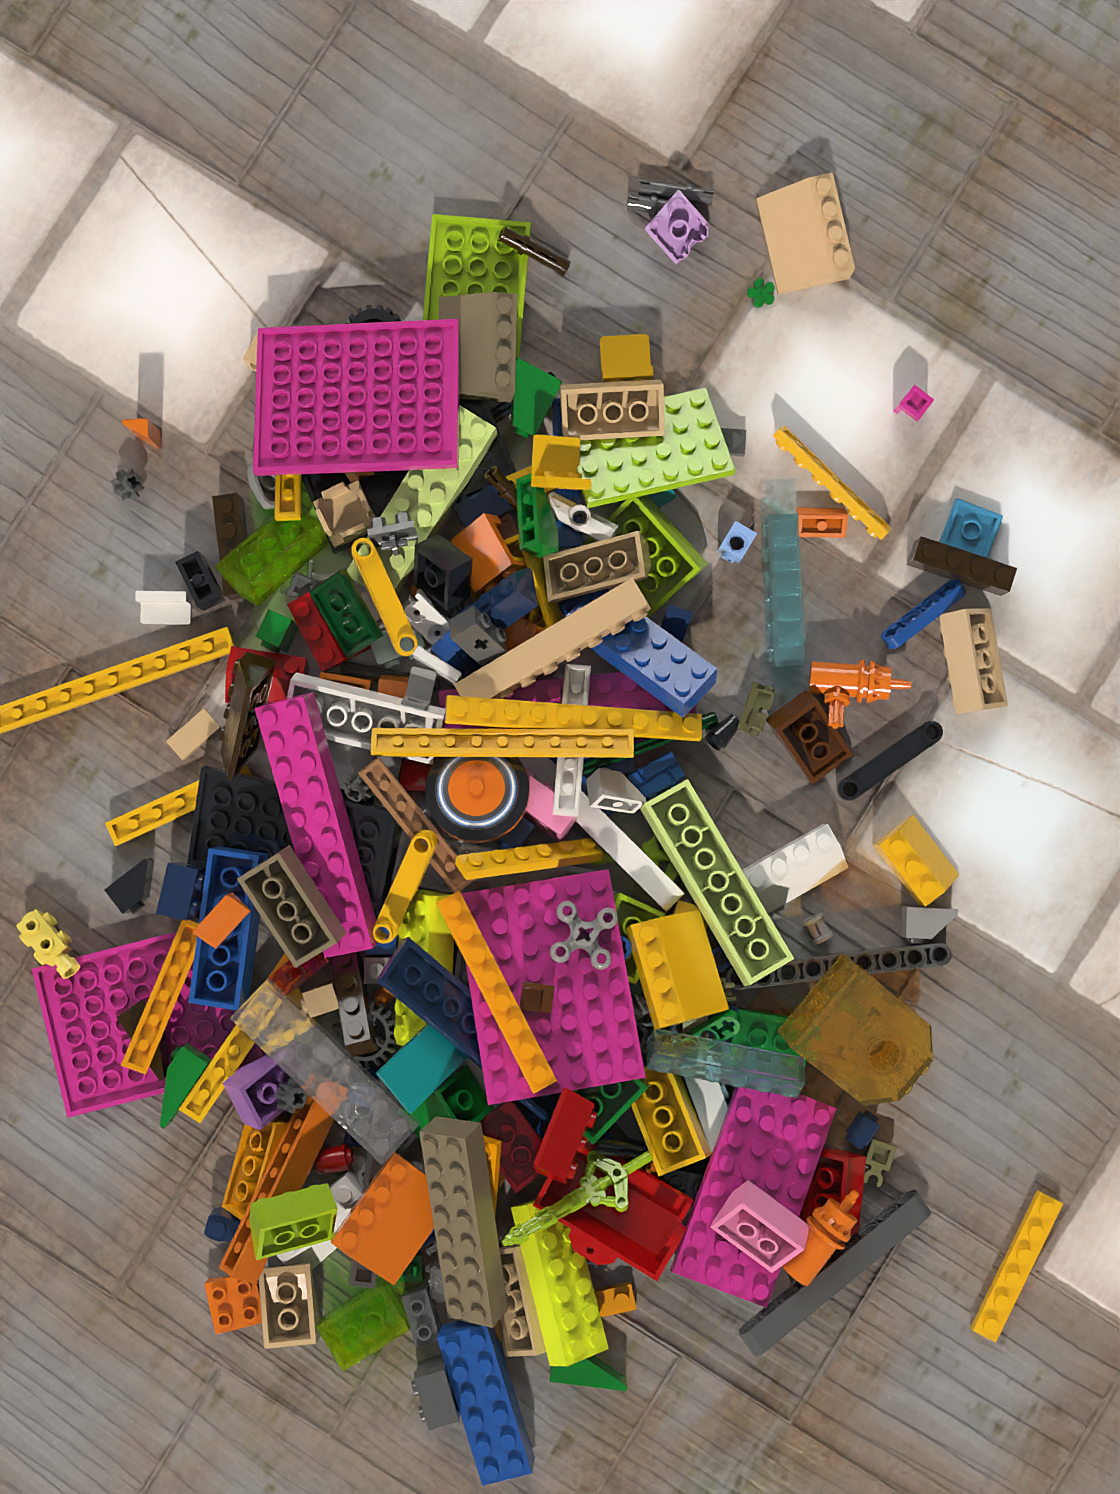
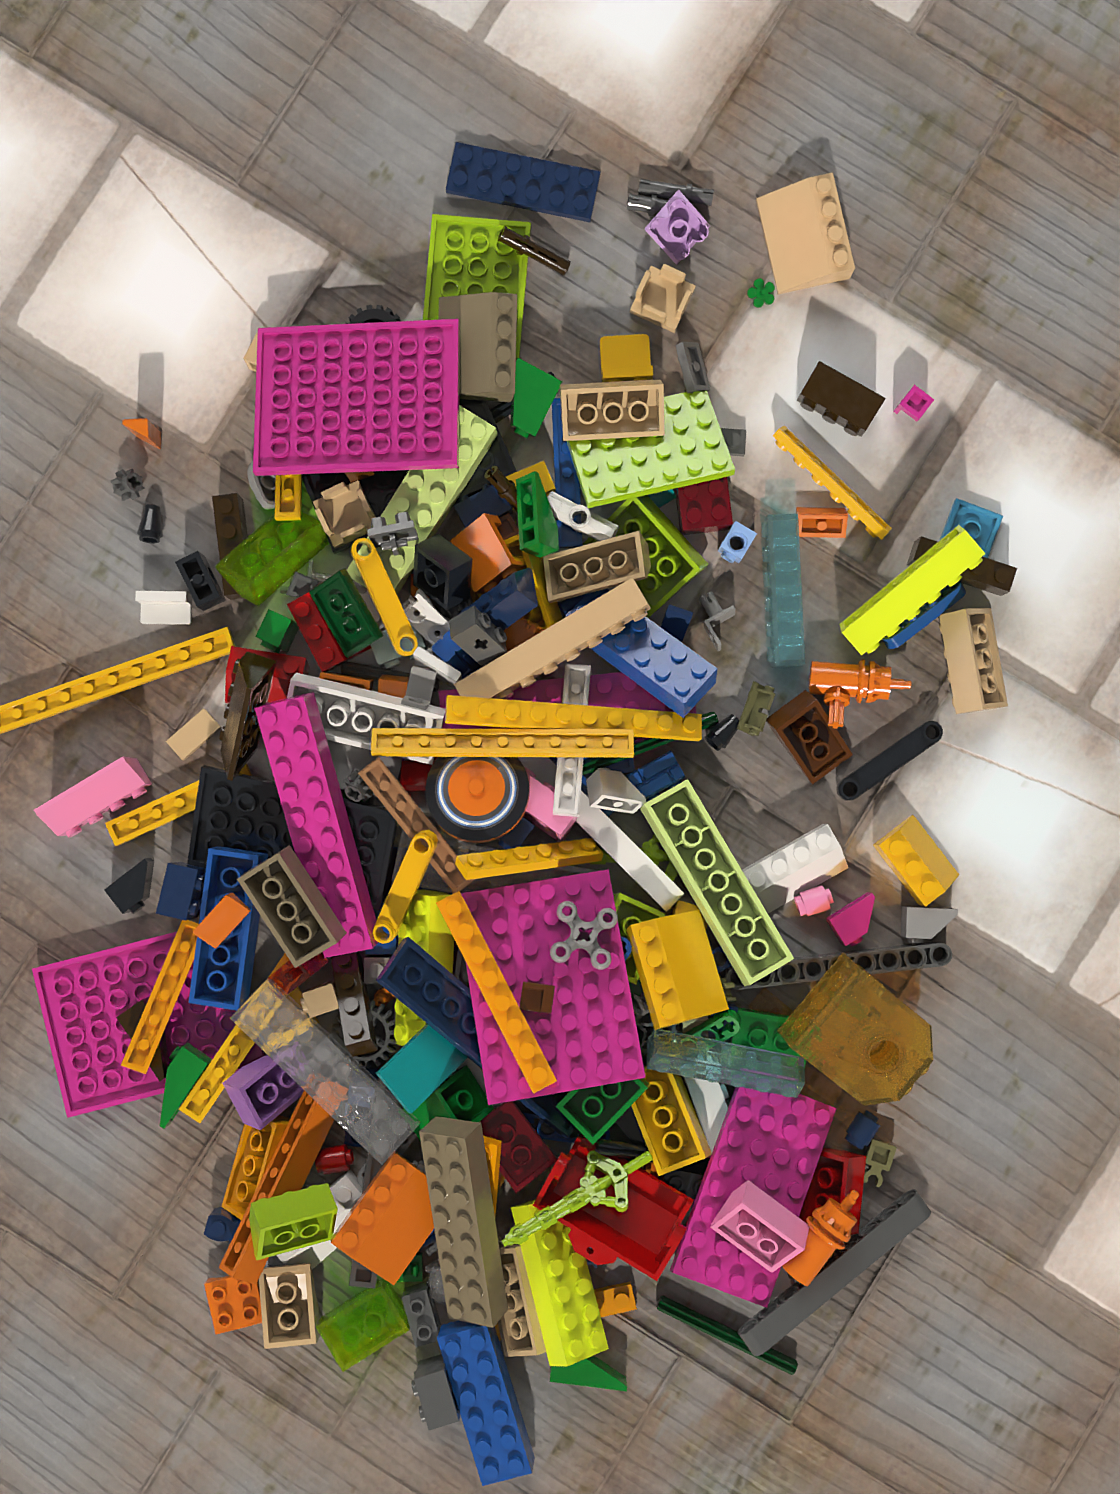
light yellow brick [16,909,80,979] -> none
dark grey gear [274,1079,308,1113] -> none
yellow bracket [531,435,591,490] -> none
red slope [533,1087,598,1184] -> none
light grey bush [802,912,834,945] -> none
yellow plate [970,1190,1063,1343] -> none
none -> bright pink slope [34,756,152,838]
none -> black cone [137,504,163,544]
none -> dark blue plate [446,142,601,223]
none -> tan panel [630,264,696,333]
none -> dark green axle [656,1296,798,1375]
none -> flat silver plate [675,342,710,393]
none -> dark red brick [675,477,733,535]
none -> light grey bracket [699,592,736,651]
none -> bright pink brick [794,885,834,917]
none -> dark brown slope [796,361,886,437]
none -> dark pink slope [825,892,875,947]
none -> neon yellow brick [839,525,985,655]

